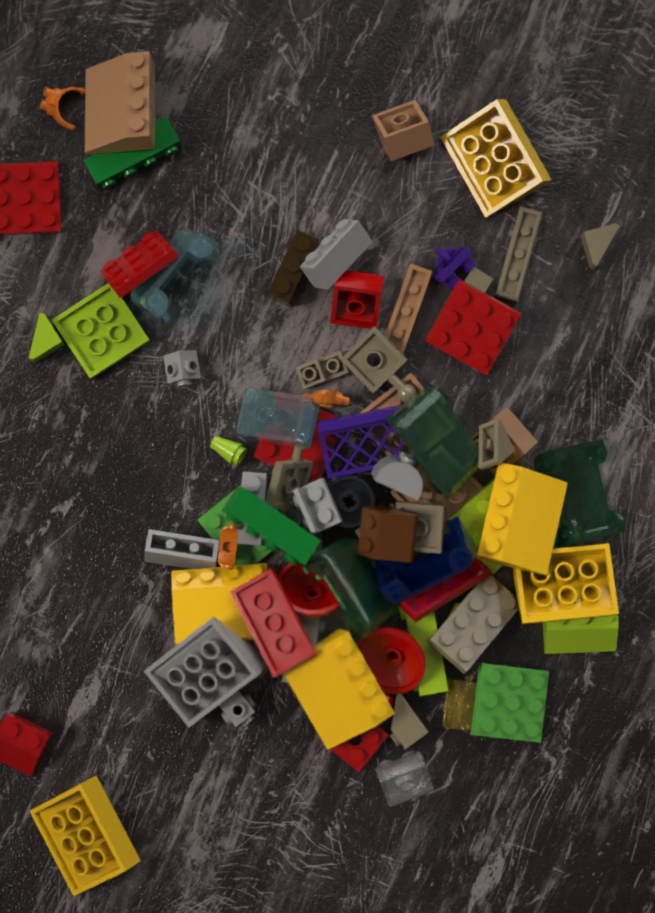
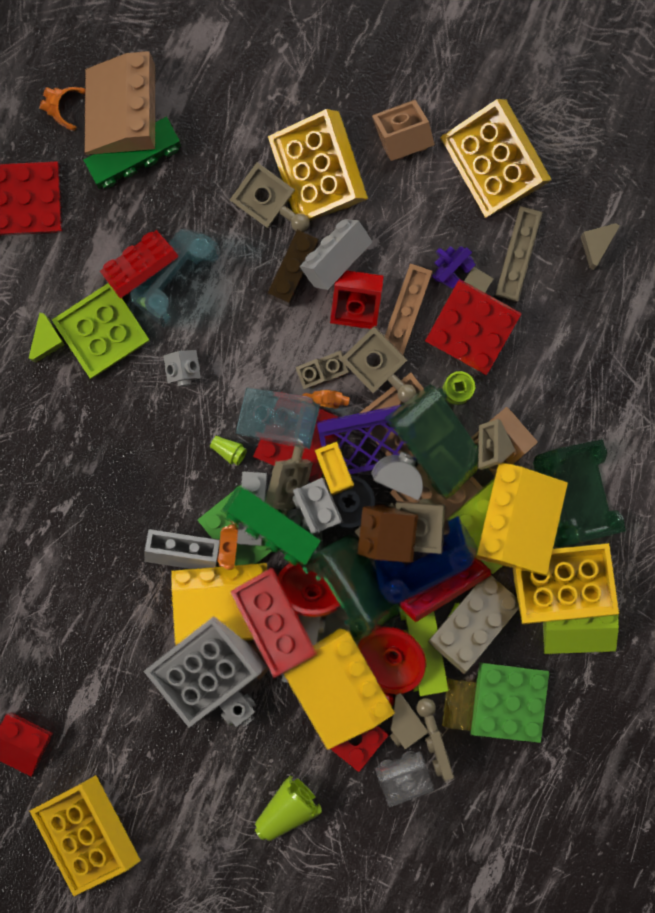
none -> dark tan plate [230,162,310,232]
none -> lime cone [255,776,322,841]
none -> yellow slope [268,109,368,221]
none -> yellow tile [315,442,354,495]
none -> dark tan plate [417,698,454,781]
none -> lime wheel [442,371,475,405]

